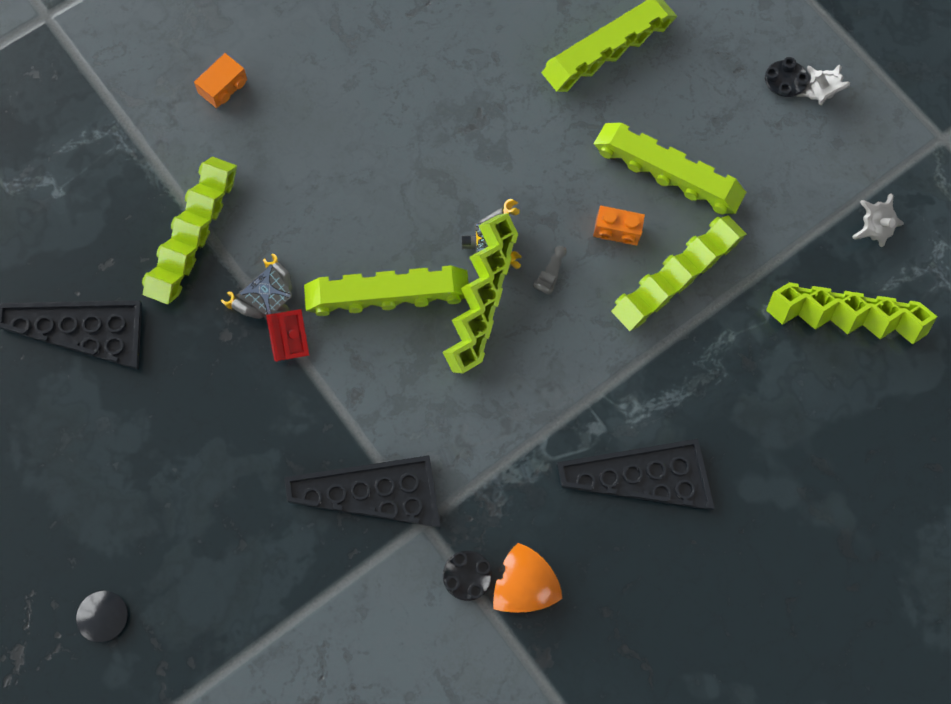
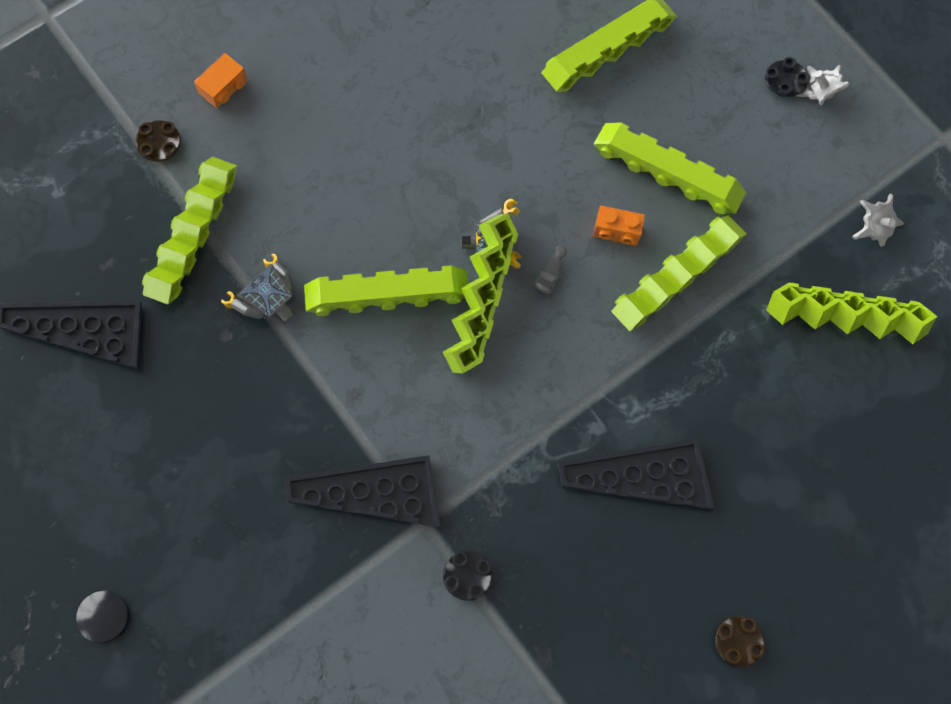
red plate [266,309,309,361] -> none
orange brick [493,543,562,613] -> none
none -> dark brown dish [135,120,181,162]
none -> dark brown dish [715,616,765,667]

